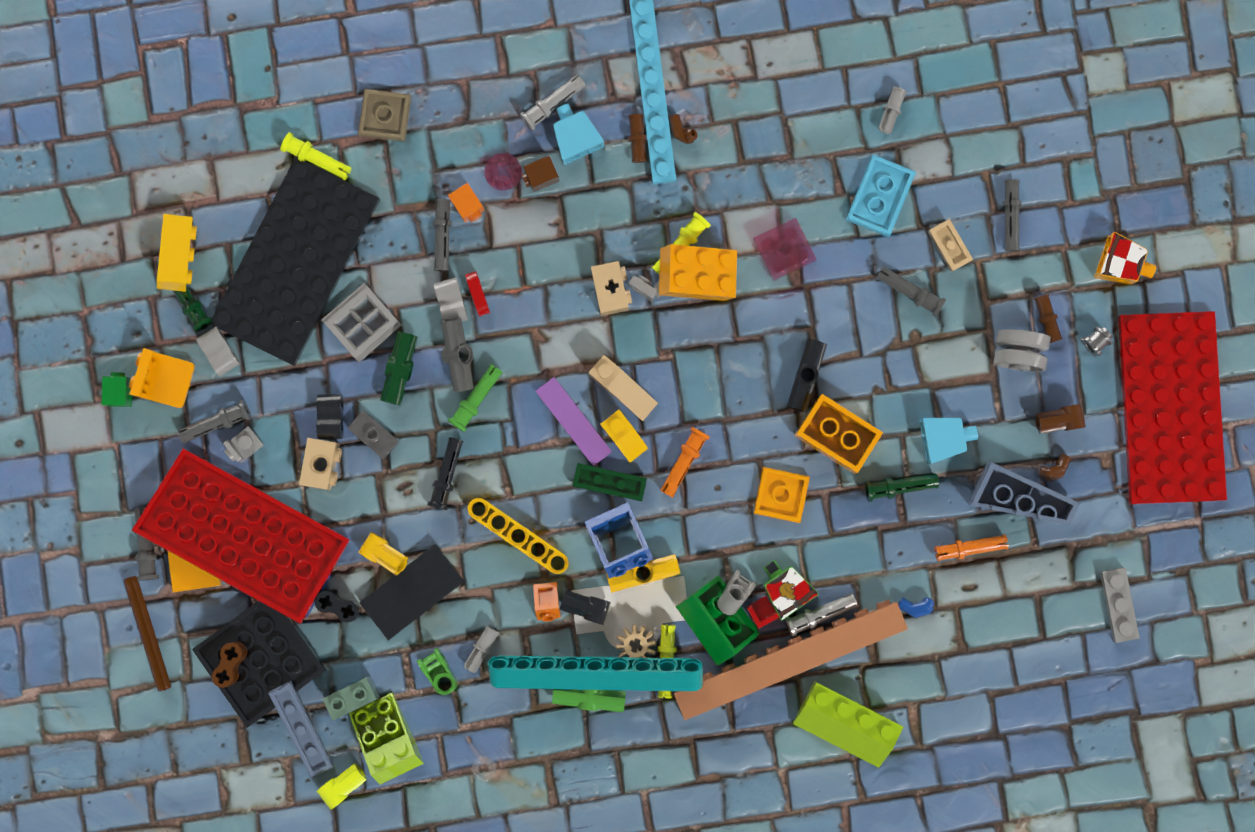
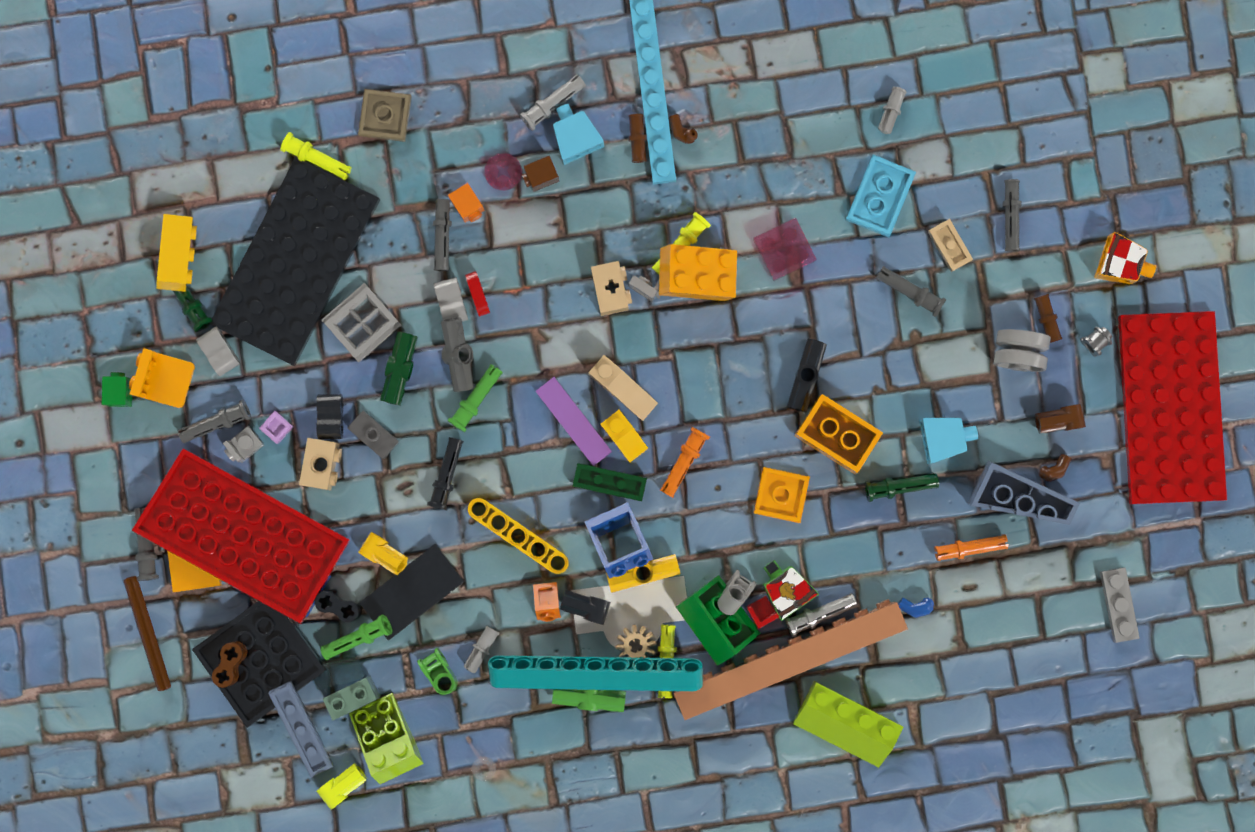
none -> lavender tile [259,411,294,444]
none -> bright green pin [320,615,392,660]

